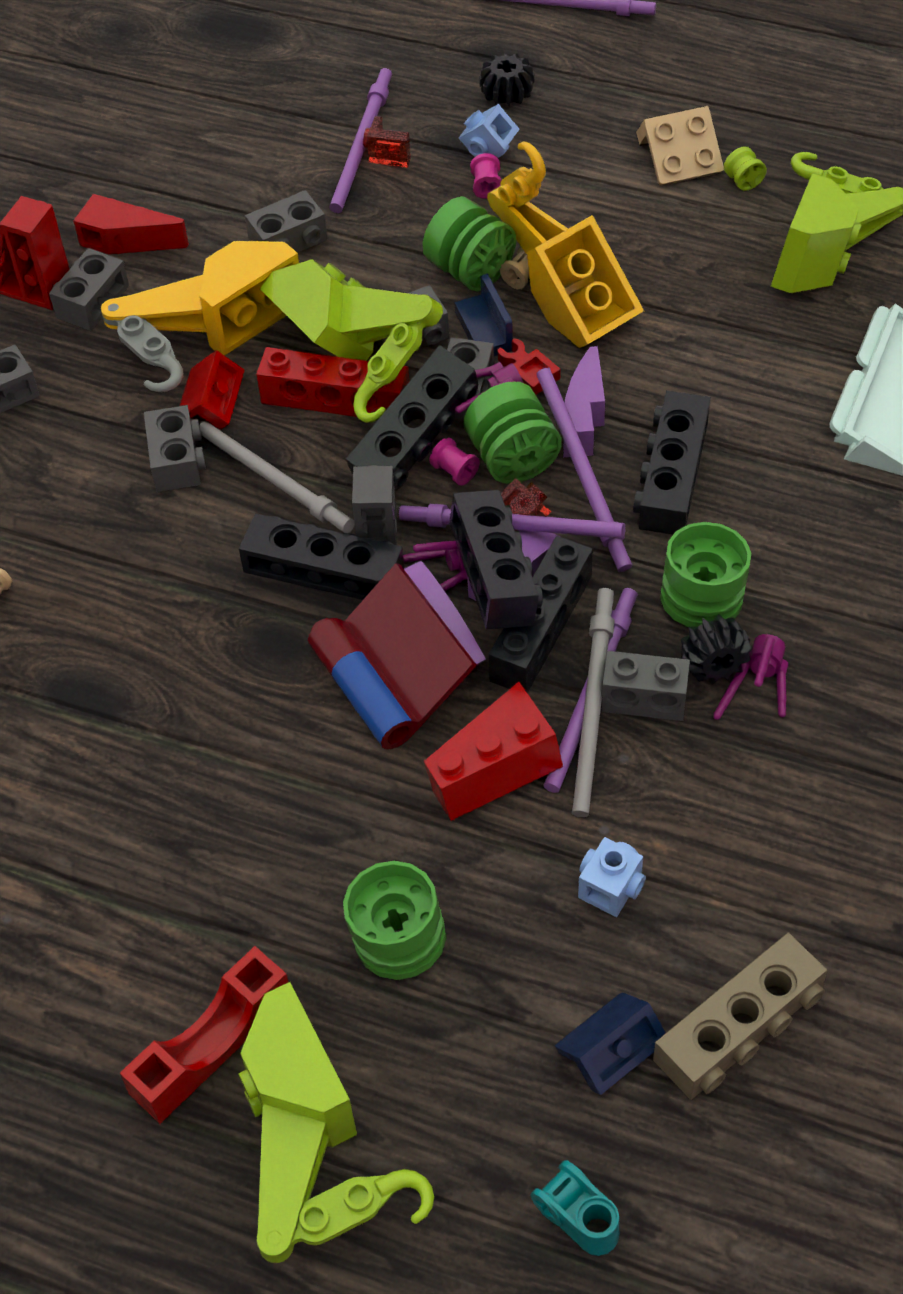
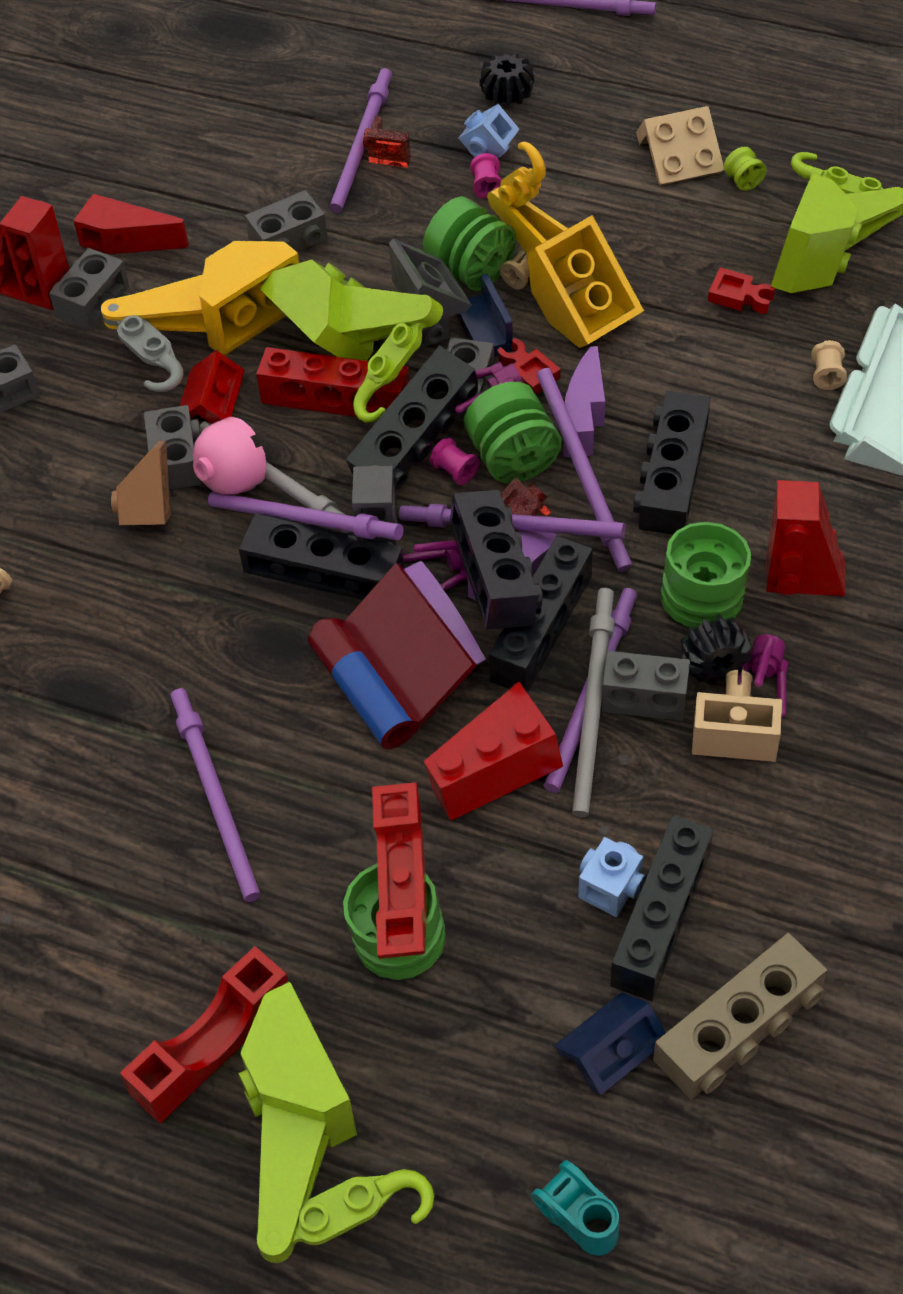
none -> medium nougat slope [111,441,171,525]
none -> medium lavender bar [170,688,261,902]
none -> bright pink cylinder [193,417,267,495]
none -> medium lavender bar [208,492,403,540]
none -> red slope [372,782,427,959]
none -> dark grey slope [389,238,472,320]
none -> black brick [610,815,714,1002]
none -> tan brick [692,670,782,762]
none -> red plate [707,267,776,314]
none -> red wedge [766,480,846,596]
none -> tan bush [811,341,847,390]

